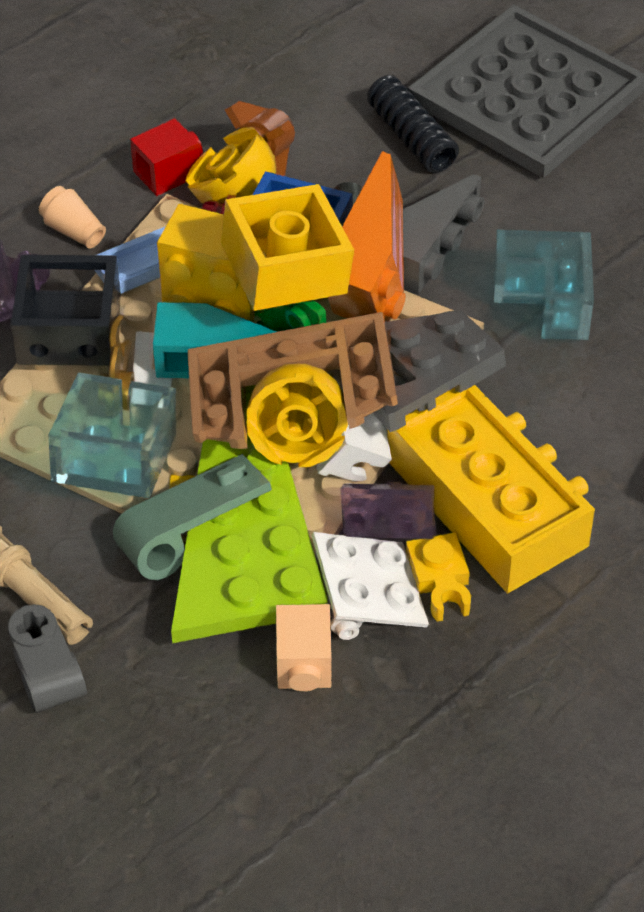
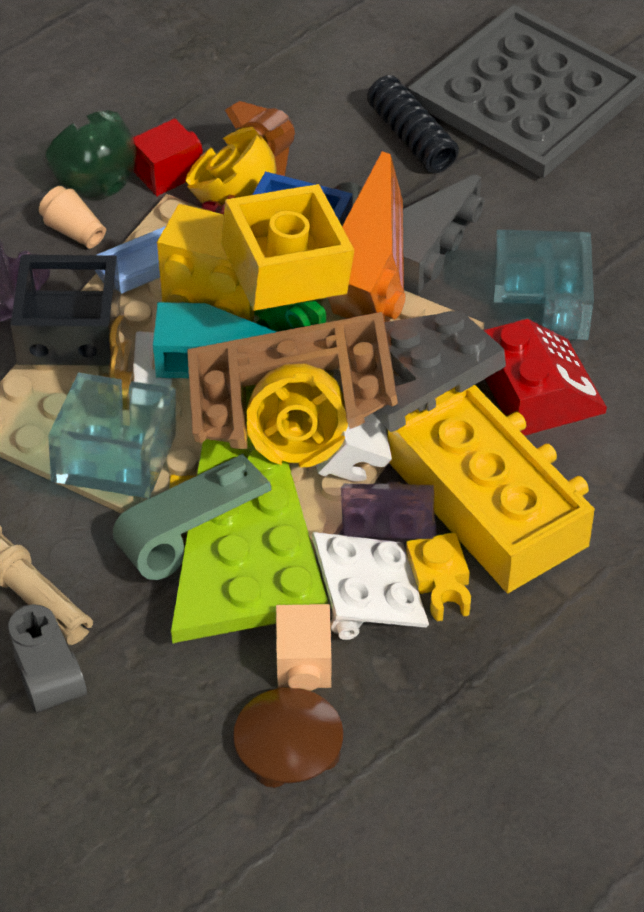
none -> clear green cylinder [45,110,137,197]
none -> reddish brown dish [234,687,343,788]
none -> red slope [484,319,607,436]

